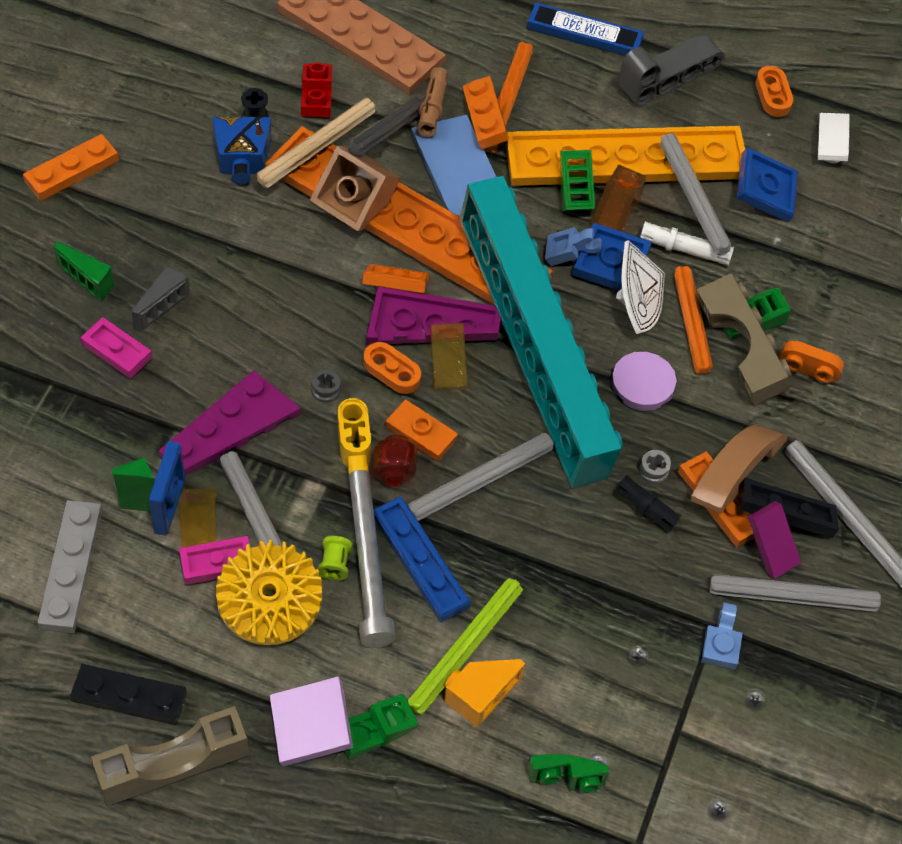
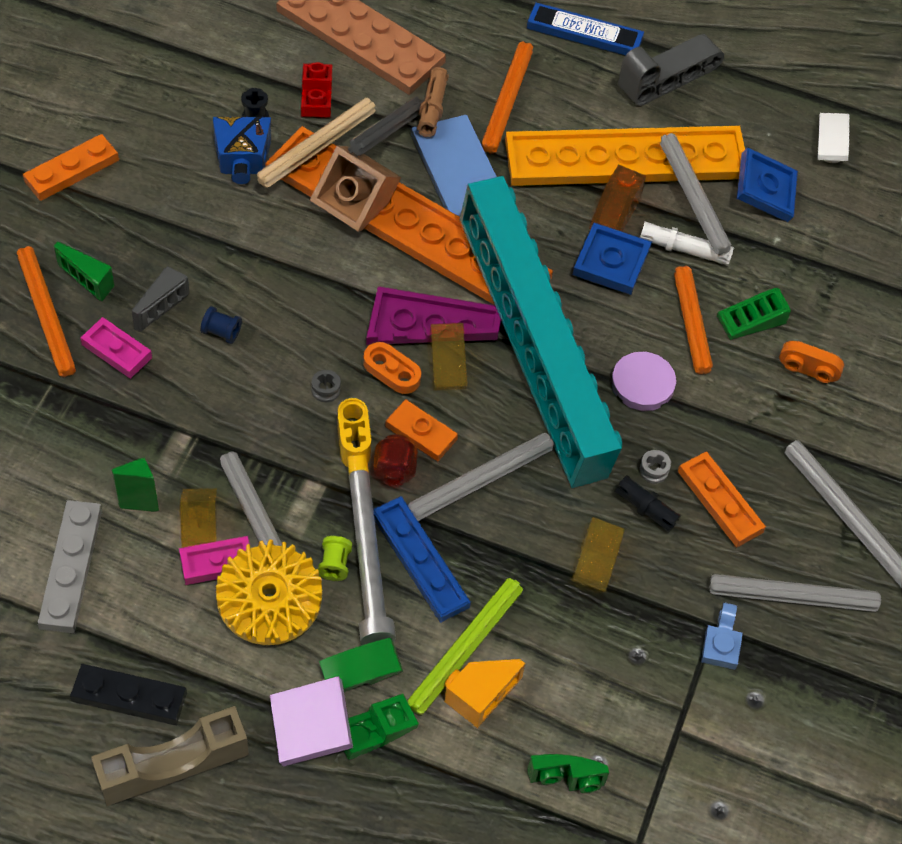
blue tile [149,441,185,536] -> none
magenta wing [159,370,301,476] -> none
orange plate [362,264,430,293] -> none
orange plate [463,75,509,150] -> none
medium blue plate [545,227,602,266] -> none
green slope [560,150,595,212] -> none
white shield [616,240,665,334] -> none
medium nougat slope [691,424,788,513] -> none
dark tan arch [697,273,792,405] -> none
black plate [739,478,839,538] -> none
magenta tile [748,501,801,579] -> none
orange plate [755,66,793,117] -> none
none -> orange axle [17,246,76,377]
none -> dark blue bush [200,306,242,344]
none -> green slope [319,638,403,692]
none -> clear yellow slope [571,517,624,592]

